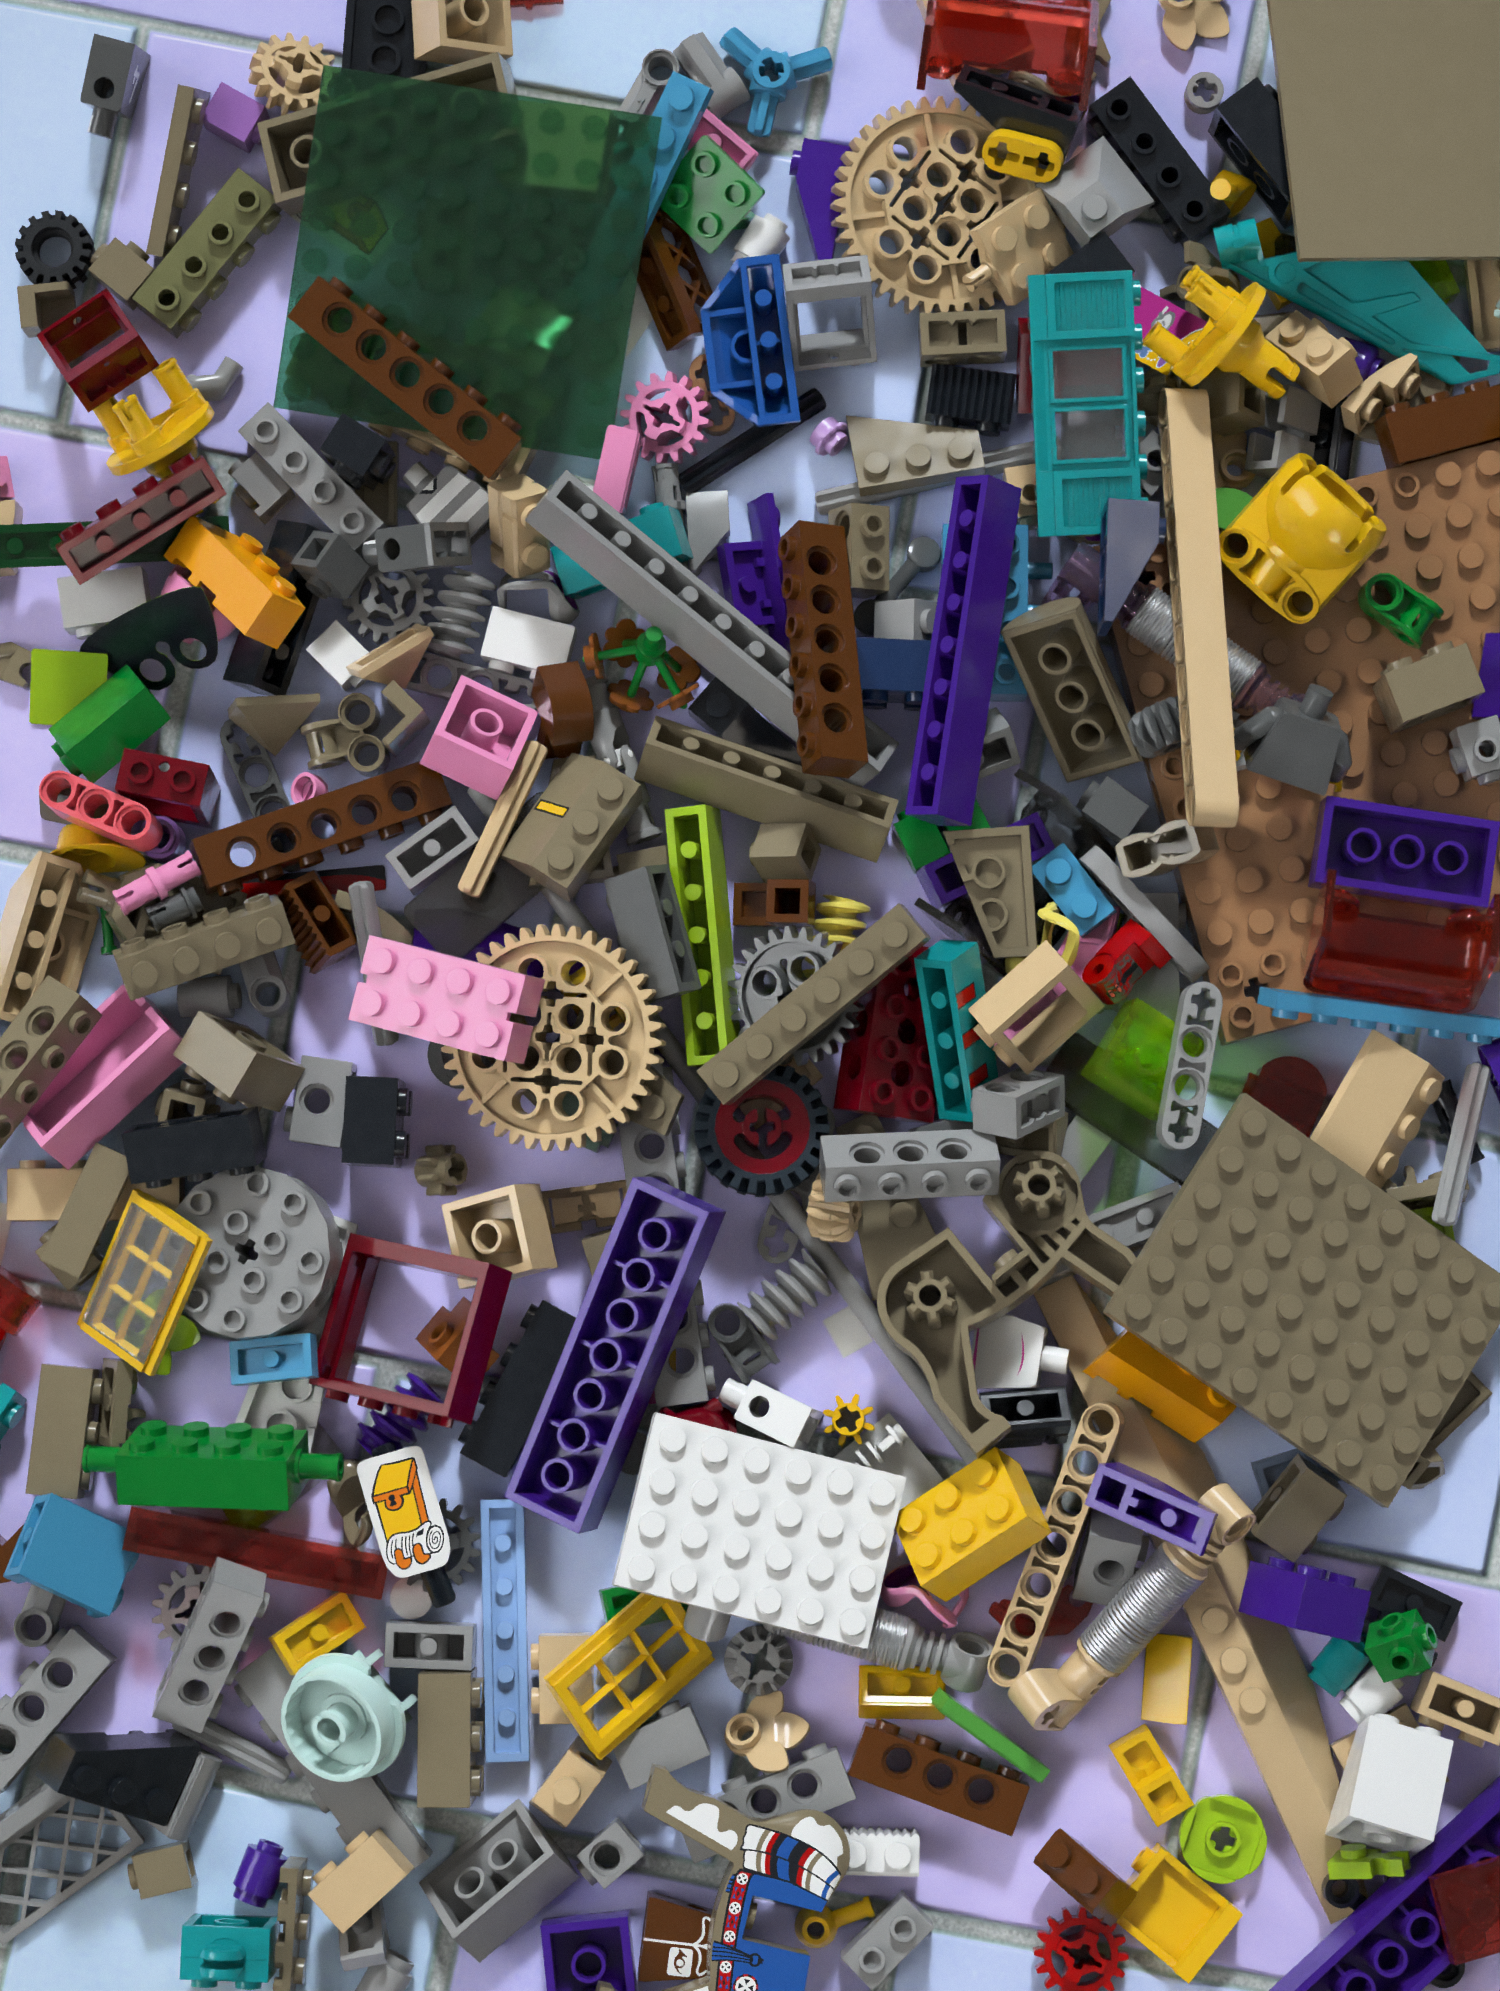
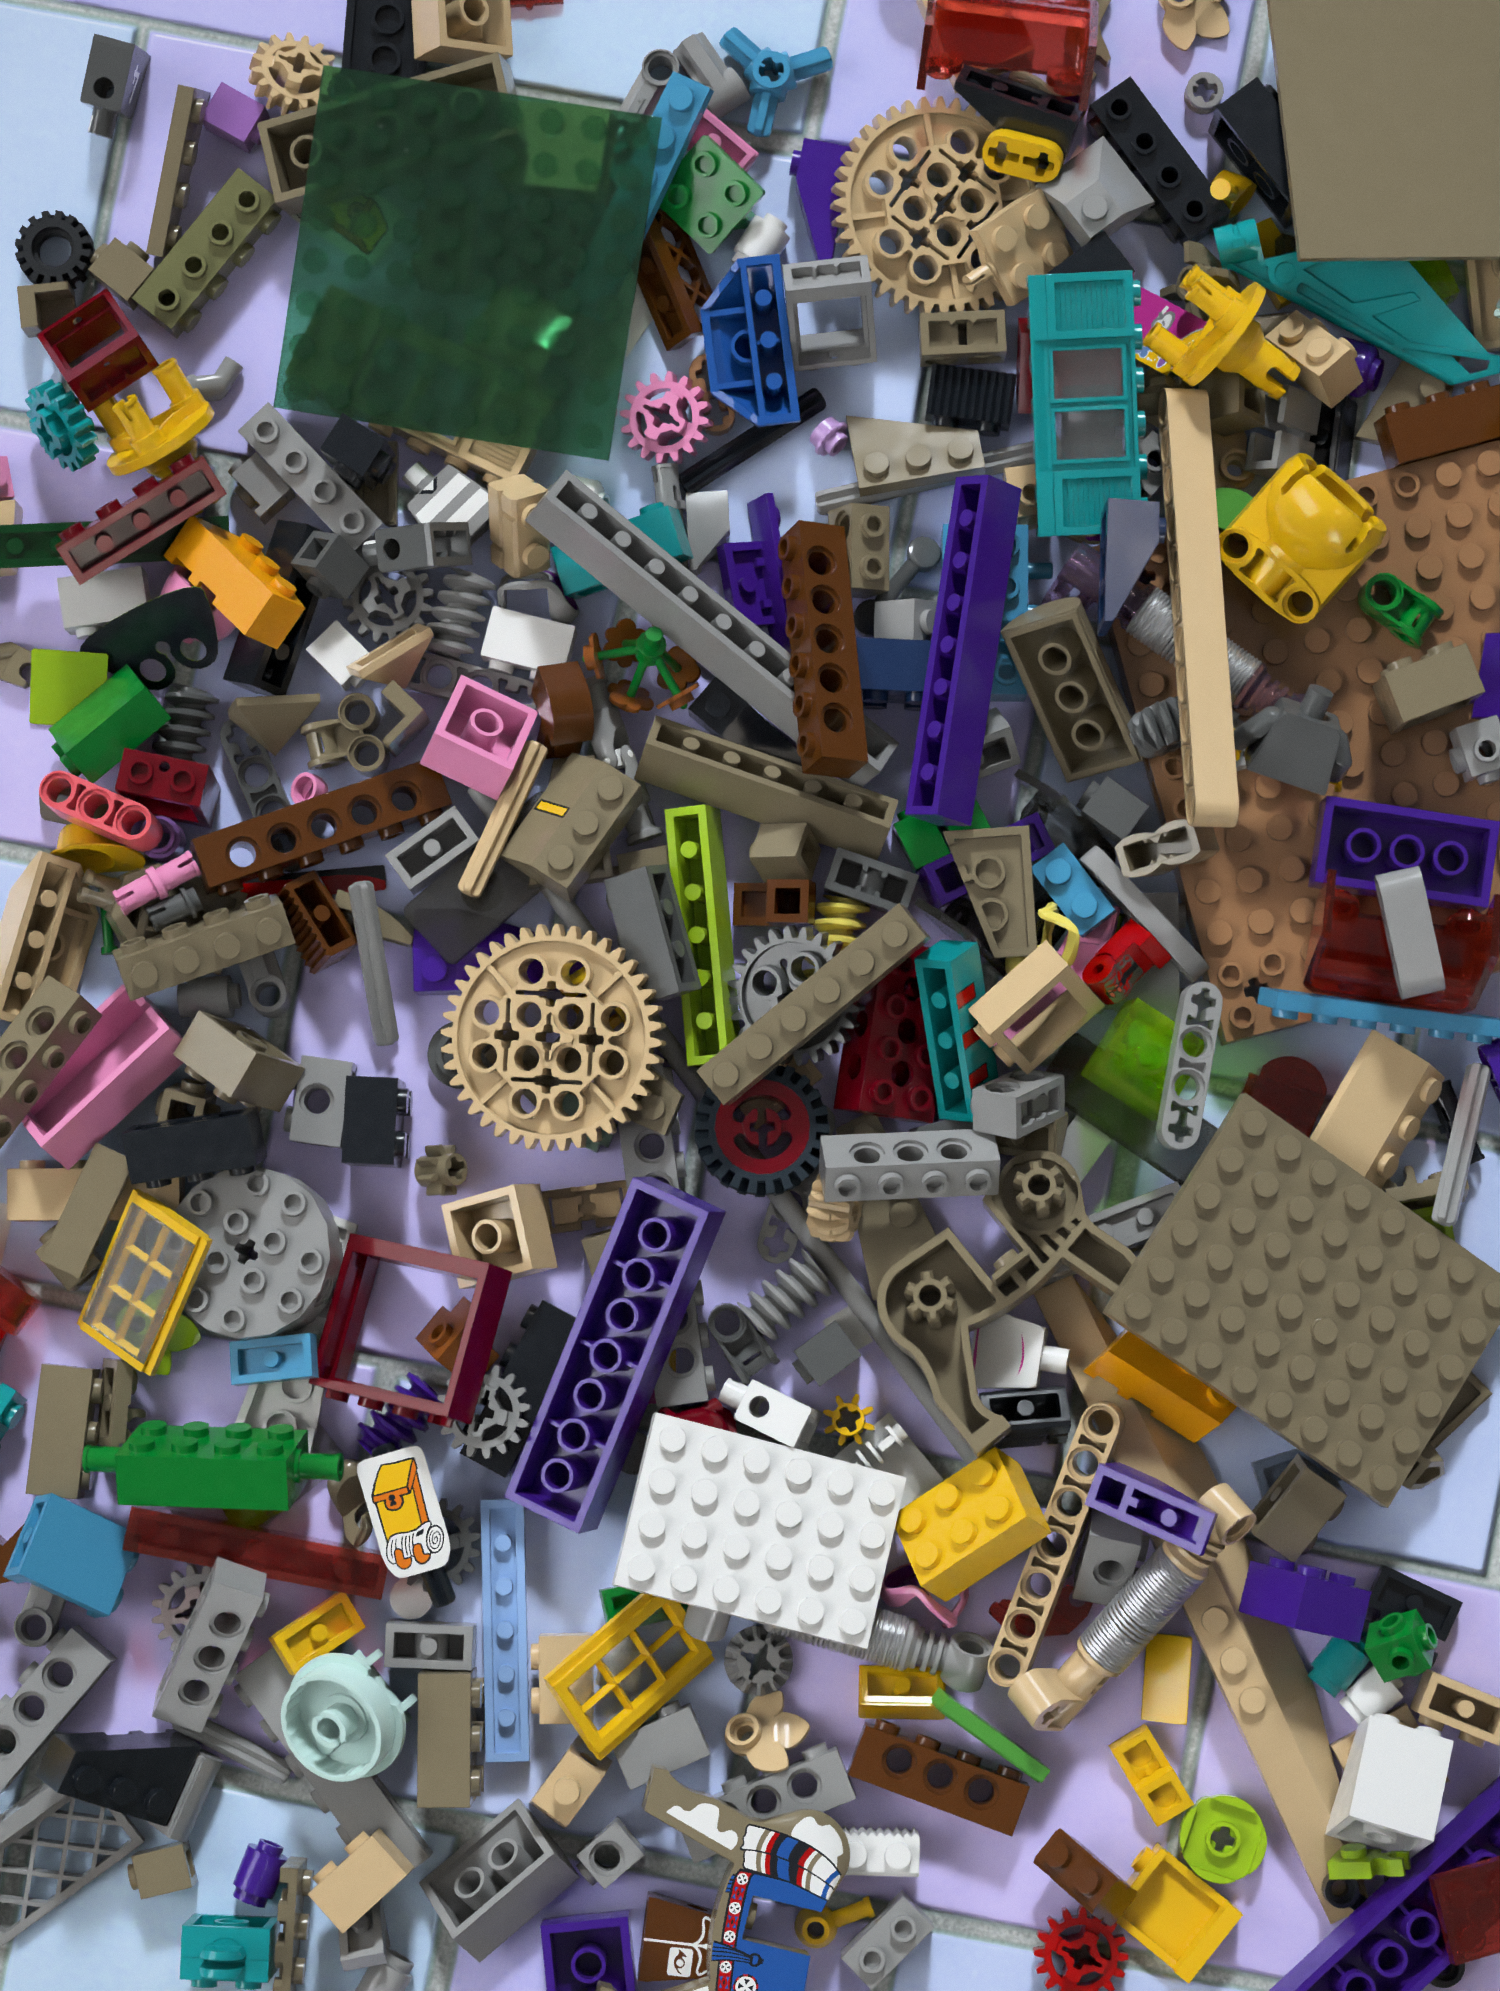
reddish brown brick [287,276,526,480] -> none
bright pink piece [348,935,545,1064] -> none
bright pink slope [593,425,643,515] -> none
tan slope [1341,353,1422,435] -> none
none -> teal gear [25,379,99,472]
none -> dark grey piece [152,683,220,772]
none -> light grey gear [437,1365,532,1459]
none -> dark grey brick [792,1320,862,1387]
none -> dark grey brick [824,847,919,913]
none -> light grey beam [1374,866,1446,999]

